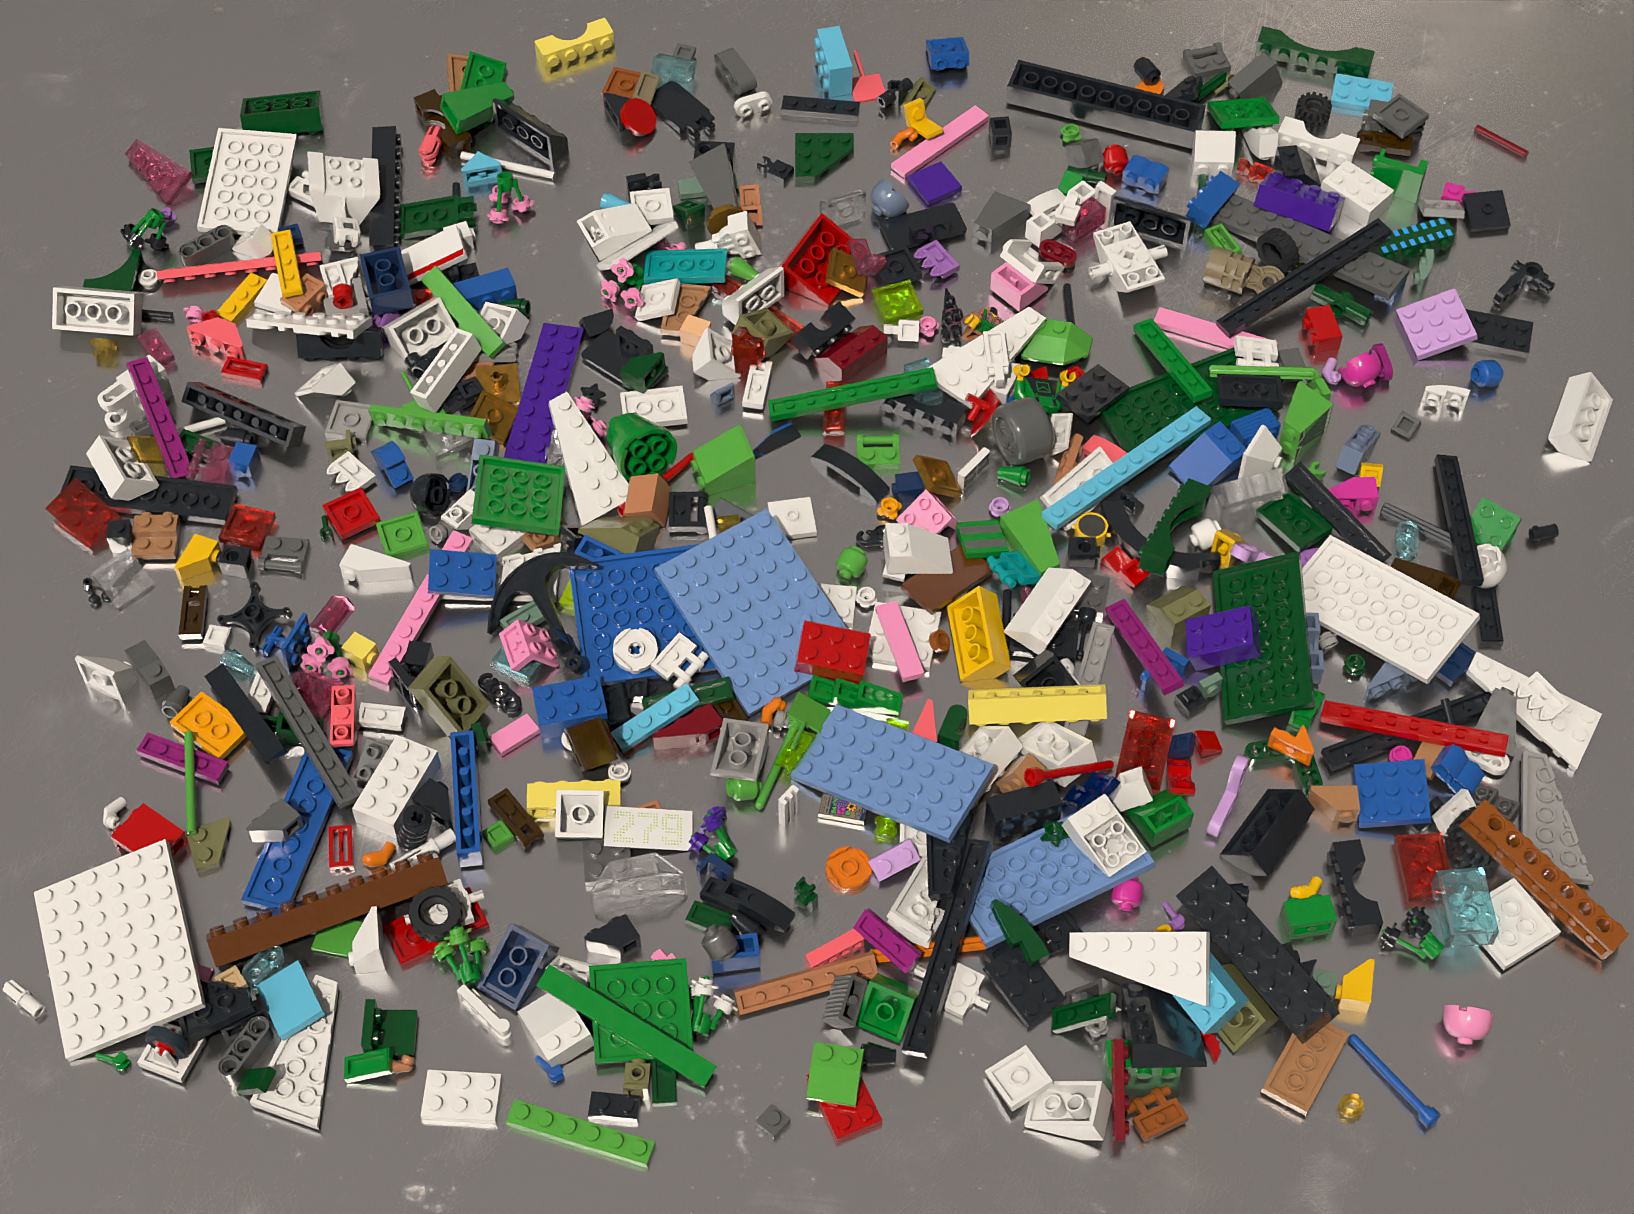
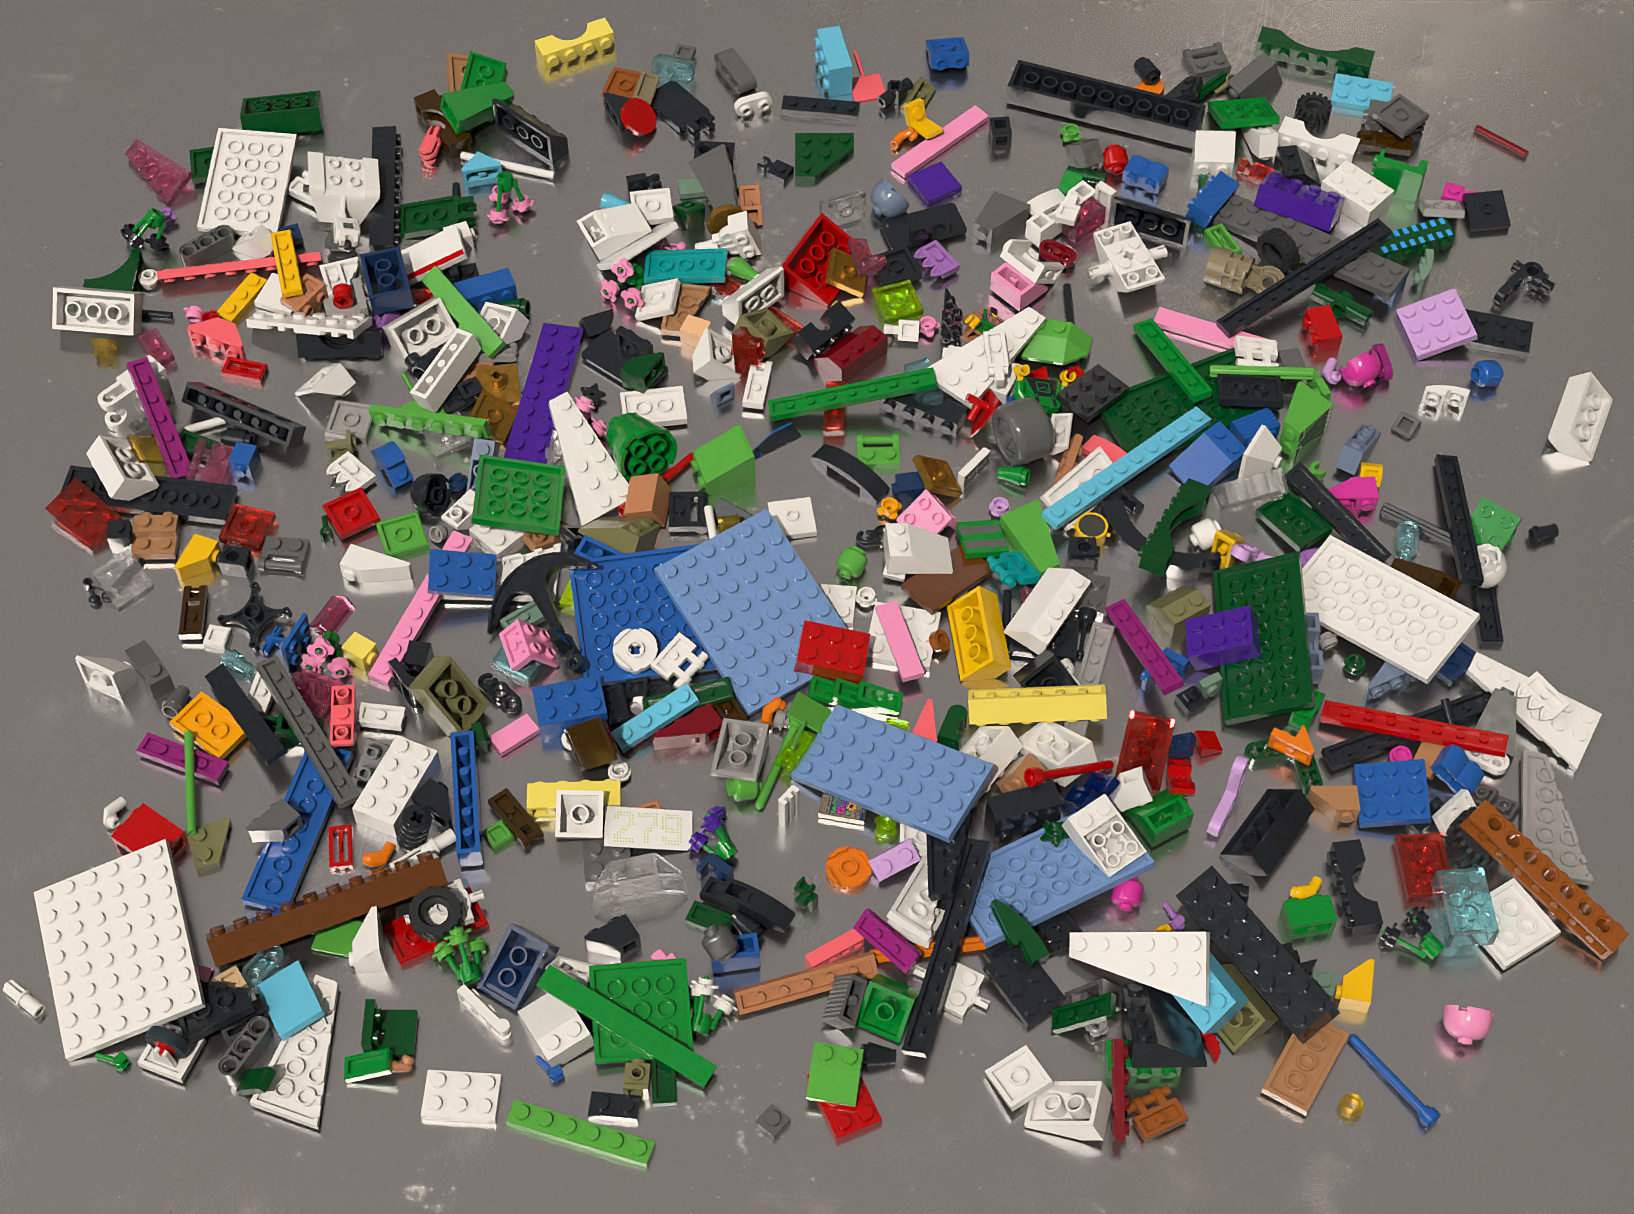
red slope [1100,545,1150,588] -> none

